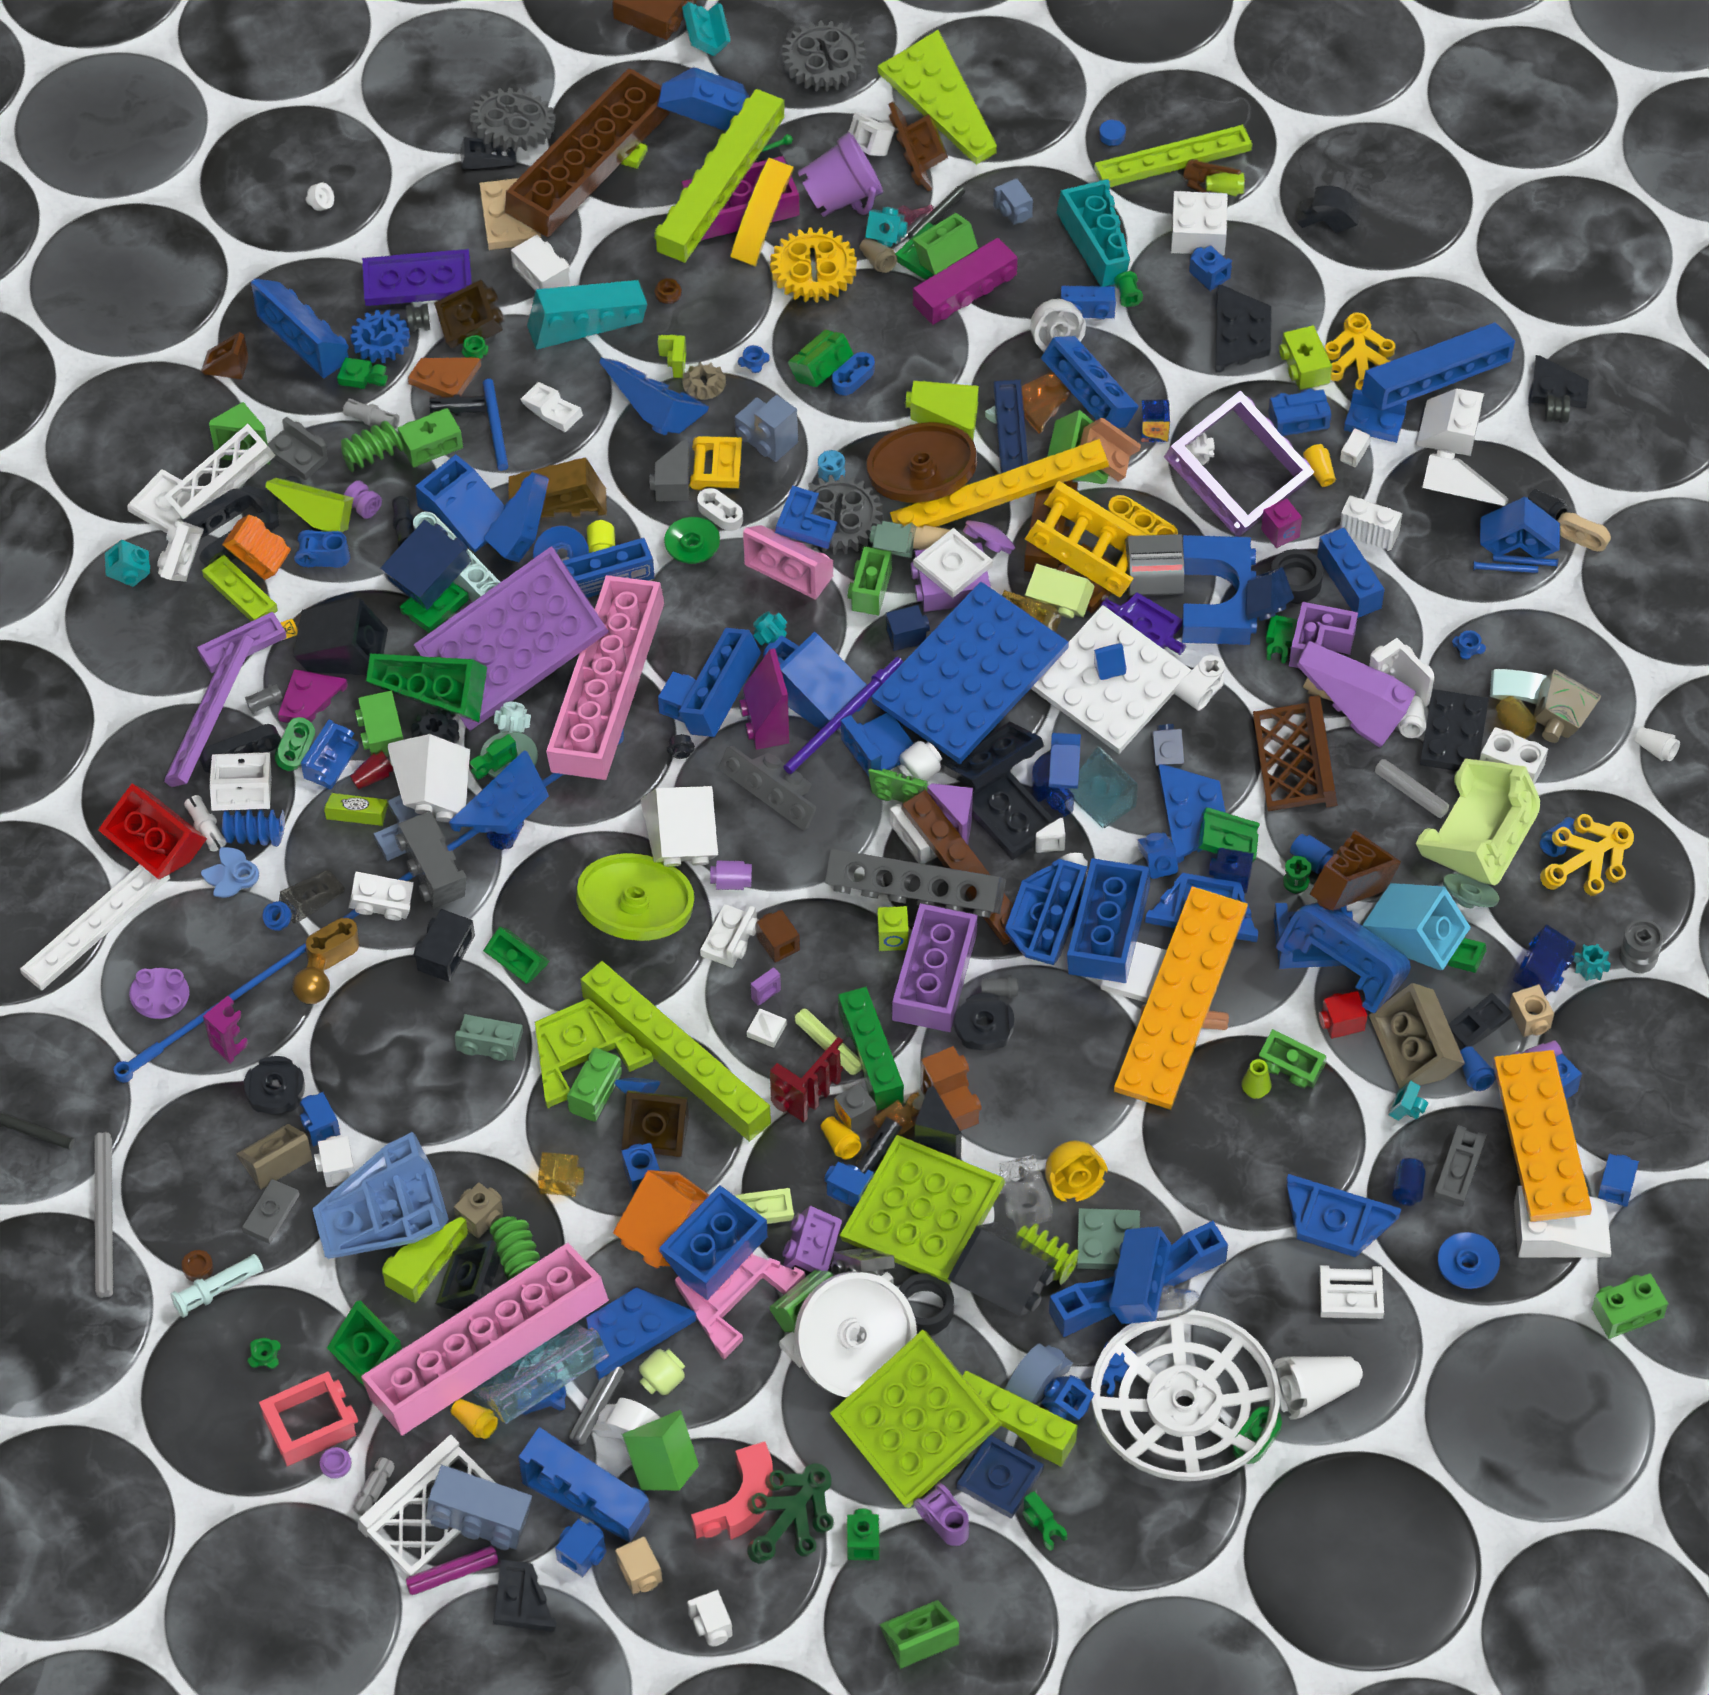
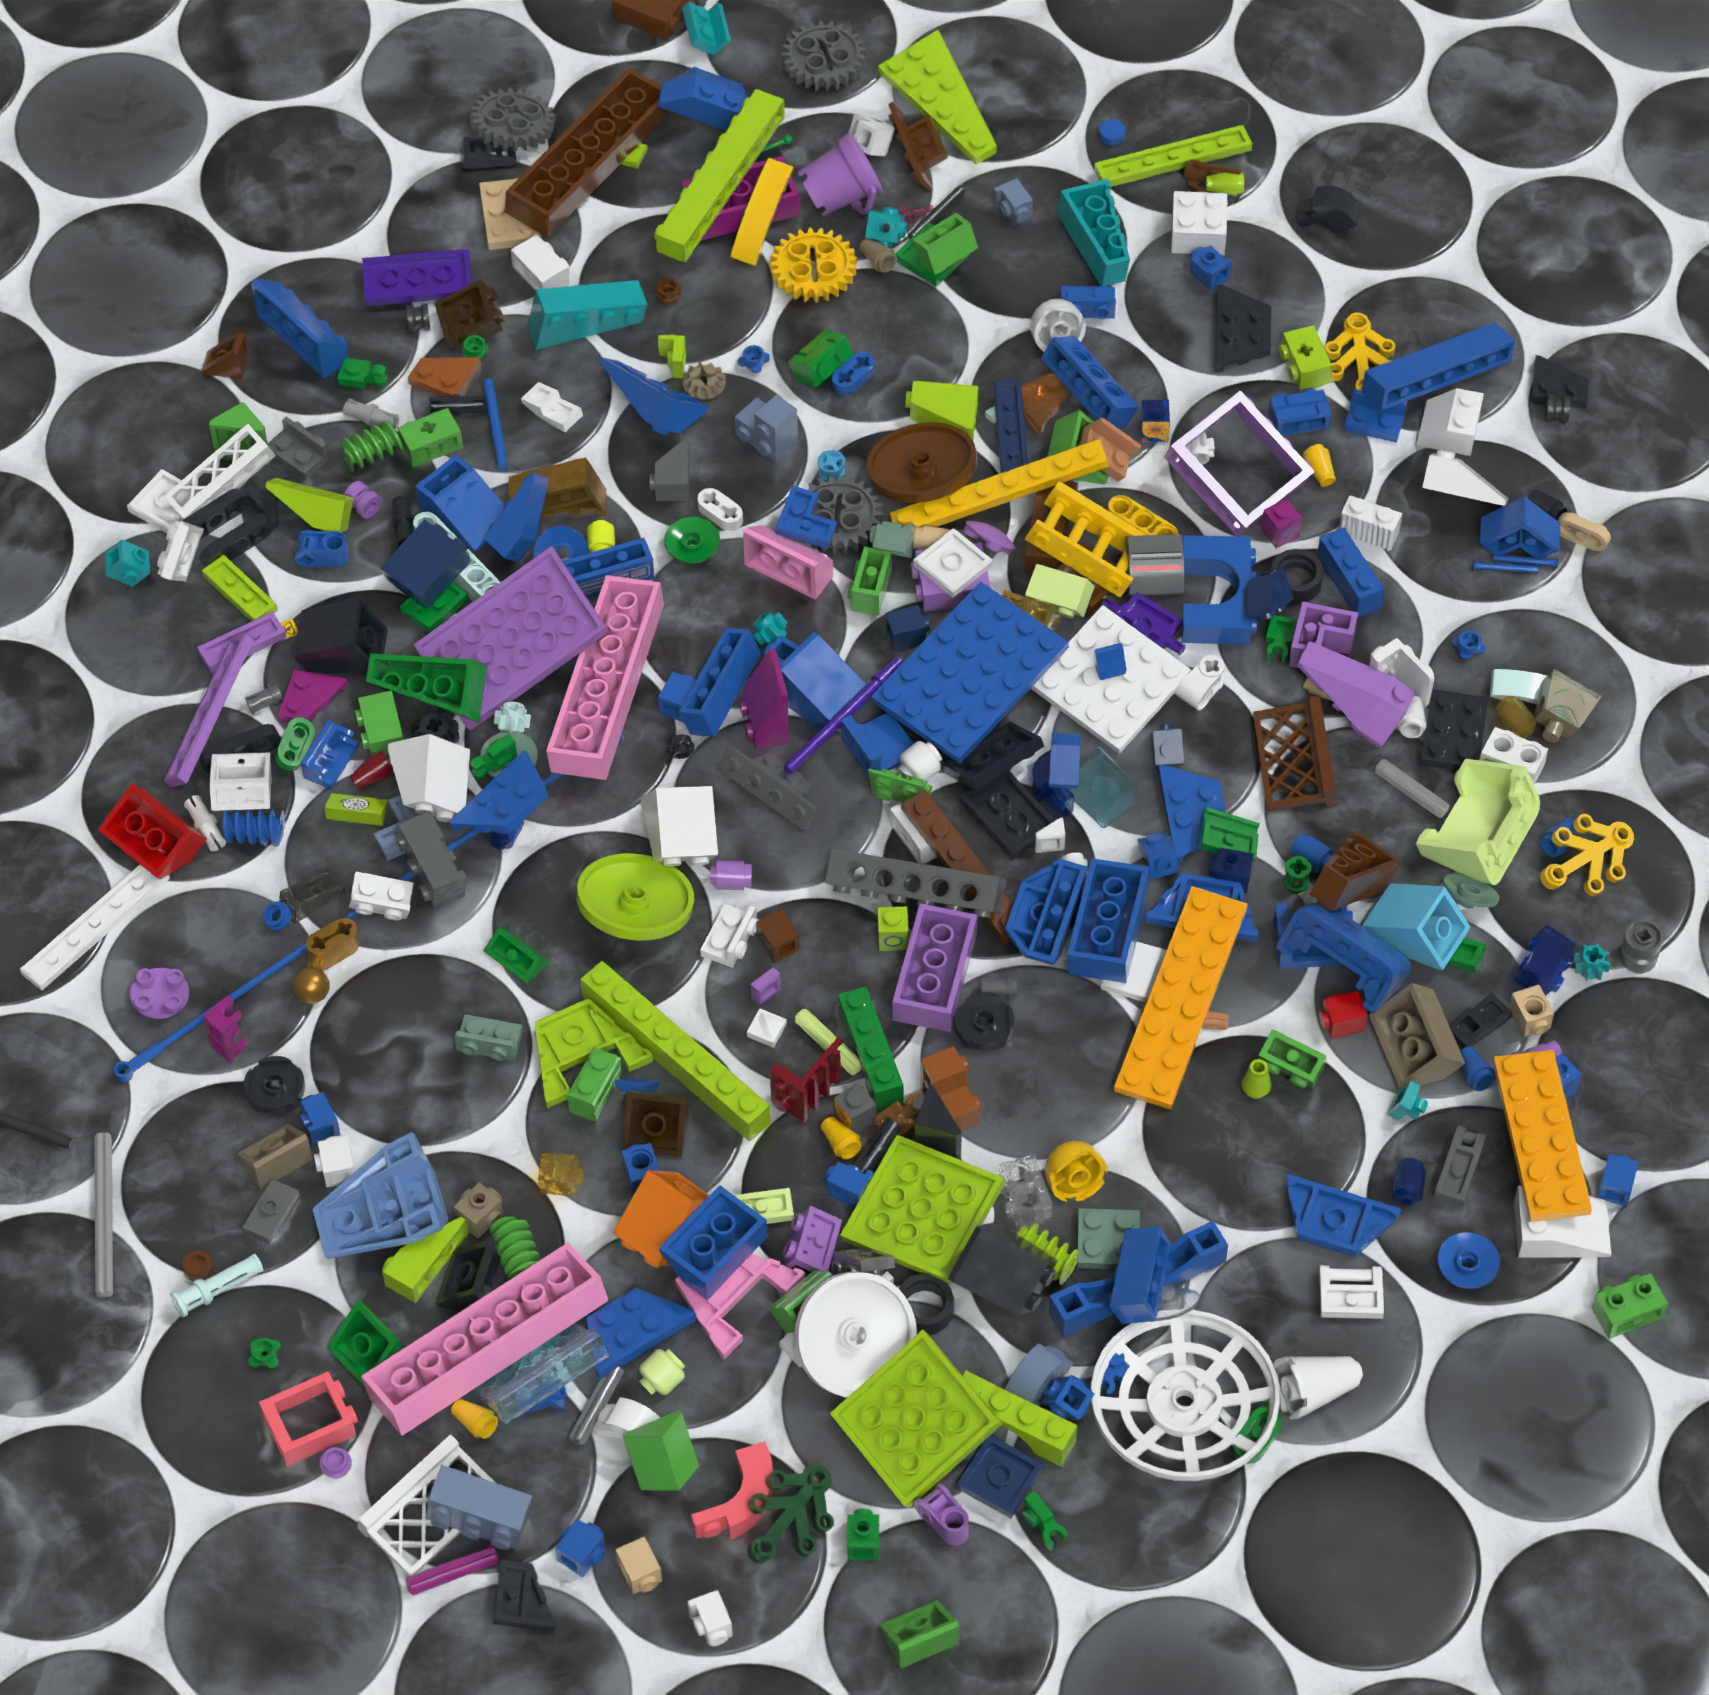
medium blue plate [201,847,259,898] -> none
orange brick [222,515,291,580] -> none
white tile [306,183,334,211] -> none
blue gear [350,310,410,363] -> none
light grey axle [353,1457,394,1516] -> none
black brick [413,909,475,982] -> none
blue wedge [519,1427,650,1542] -> none
yellow plate [689,436,742,490] -> none
magenta brick [913,238,1018,325] -> none
medium lavender slope [927,783,973,845] -> none
green bush [1114,271,1143,307] -> none
white piece [1340,428,1371,467] -> none
white cone [1635,727,1680,761] -> none

